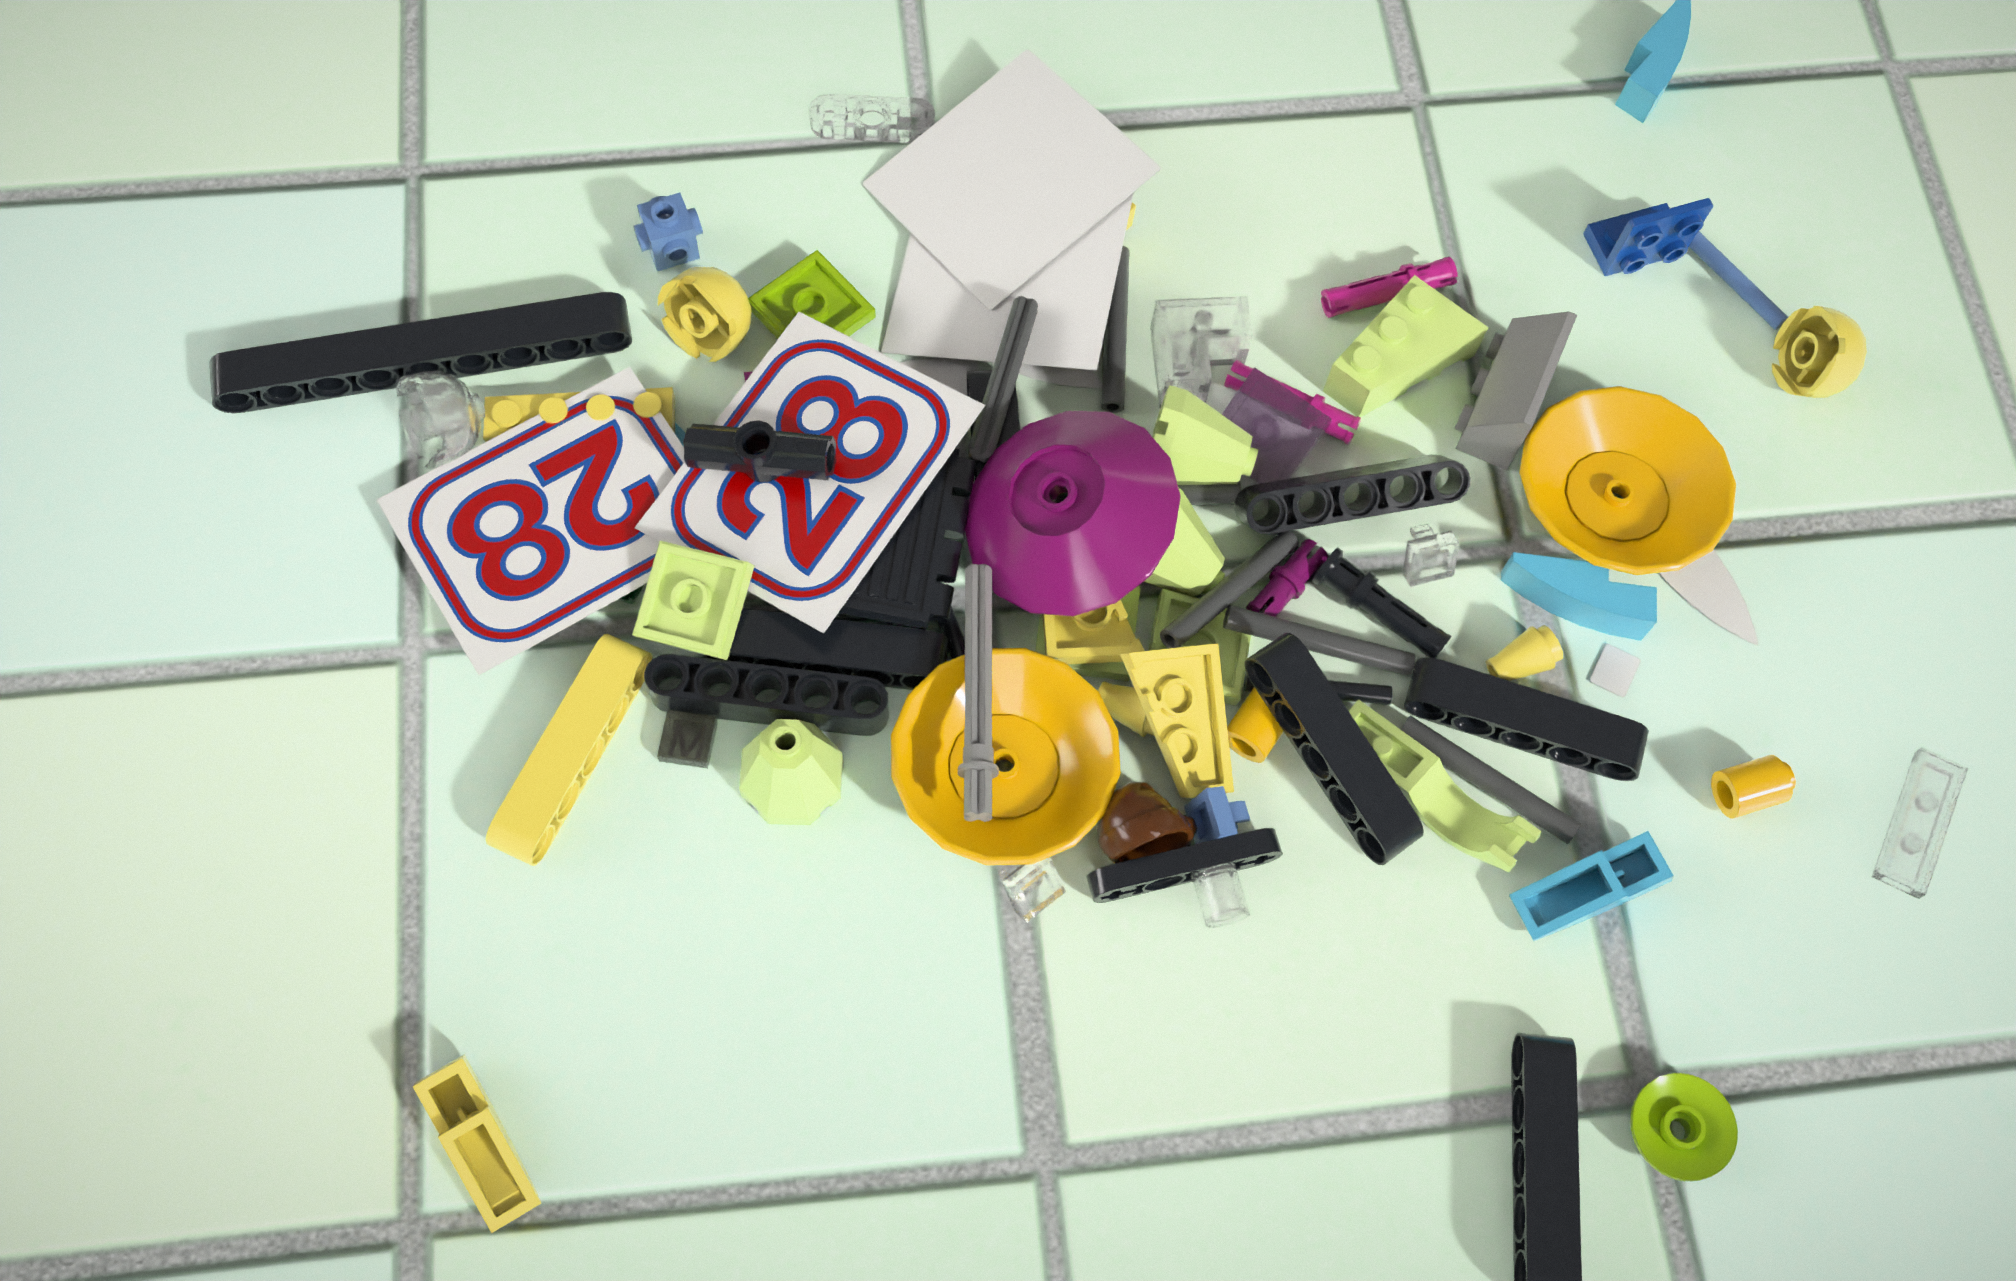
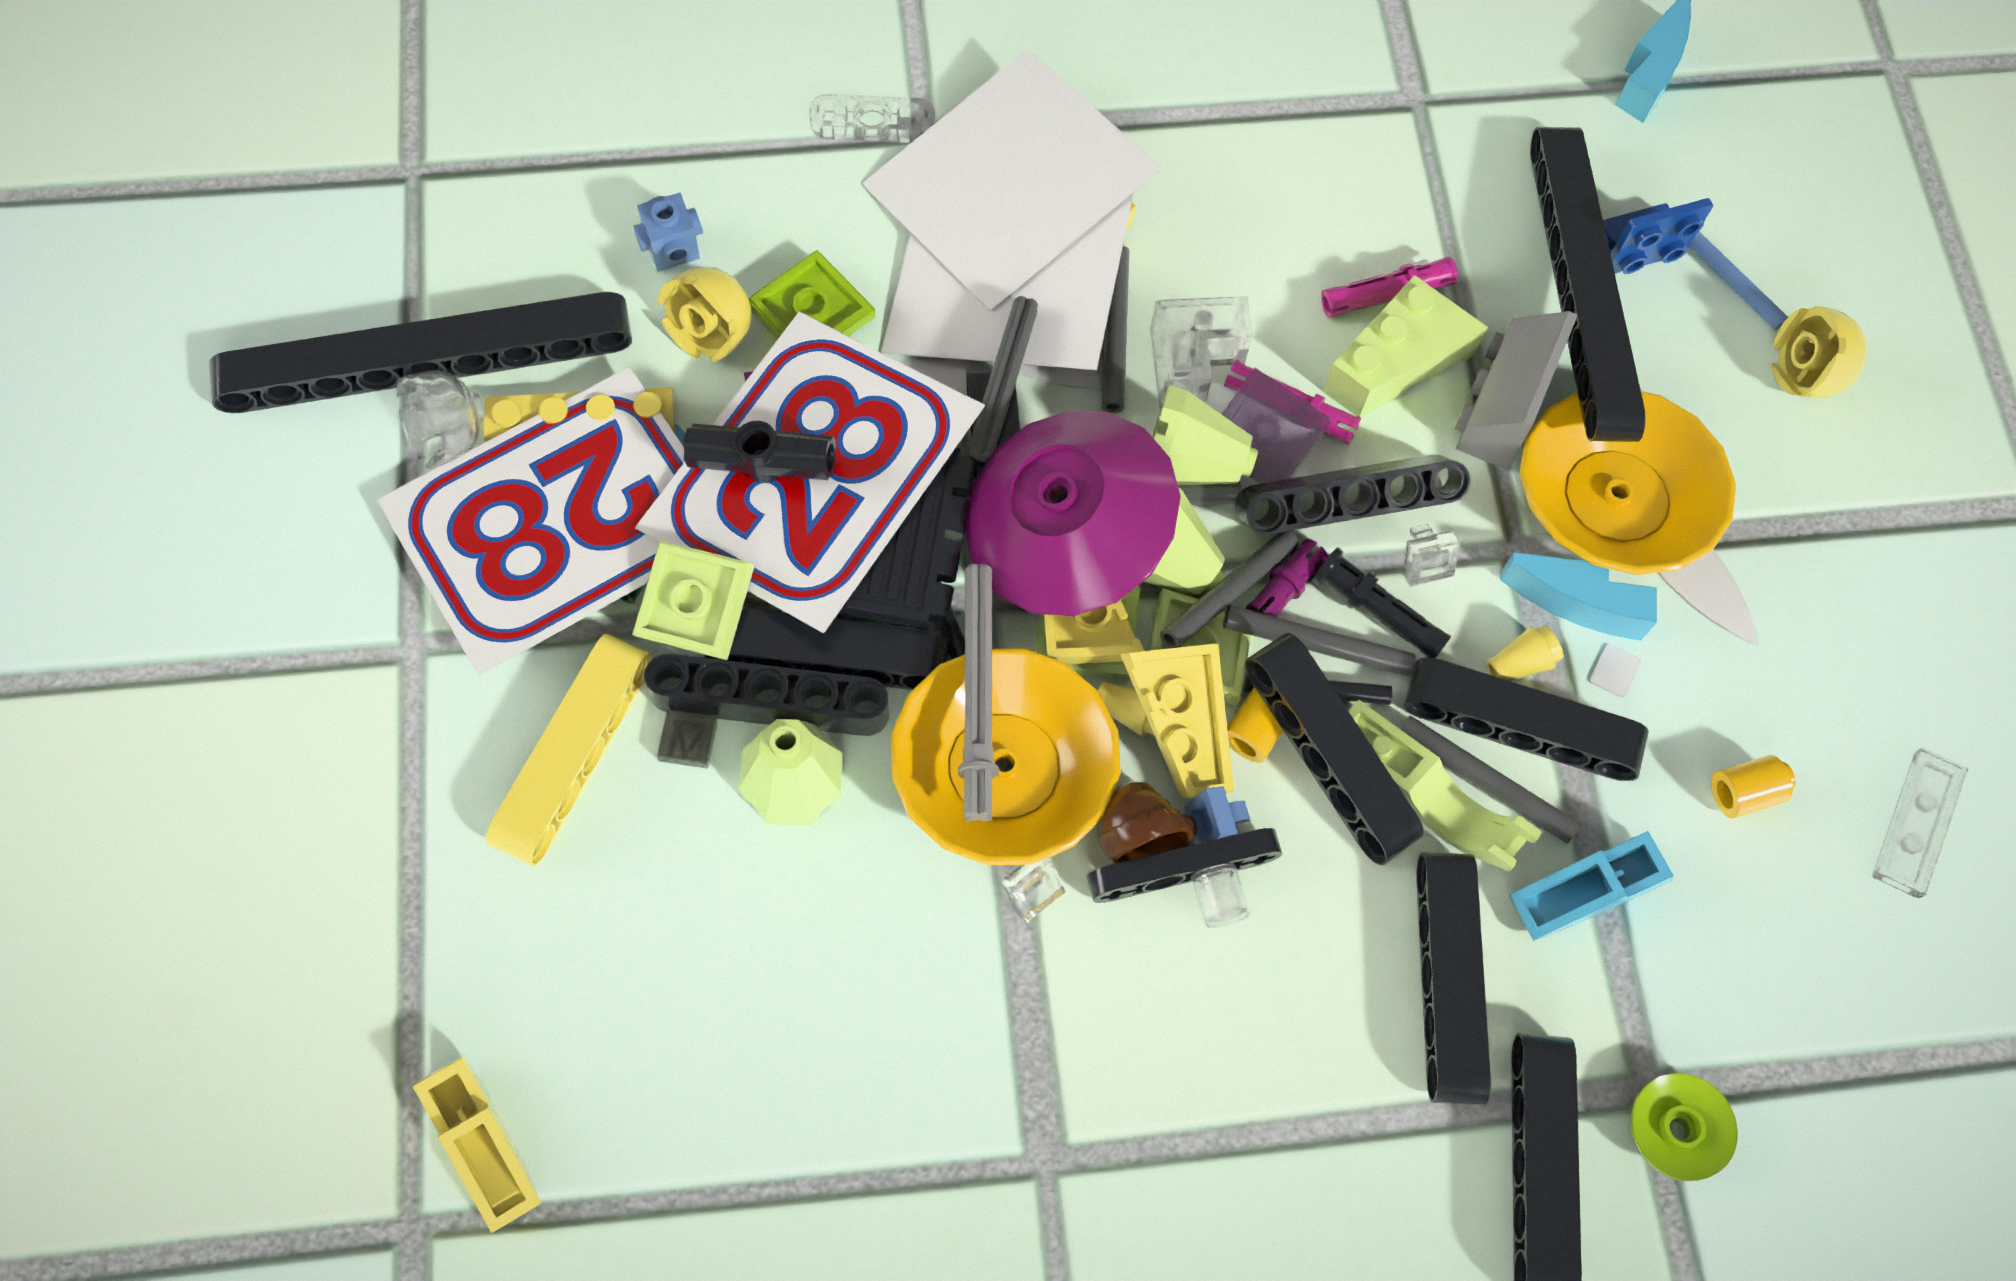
none -> black beam [1416,852,1491,1105]
none -> black beam [1530,127,1646,442]

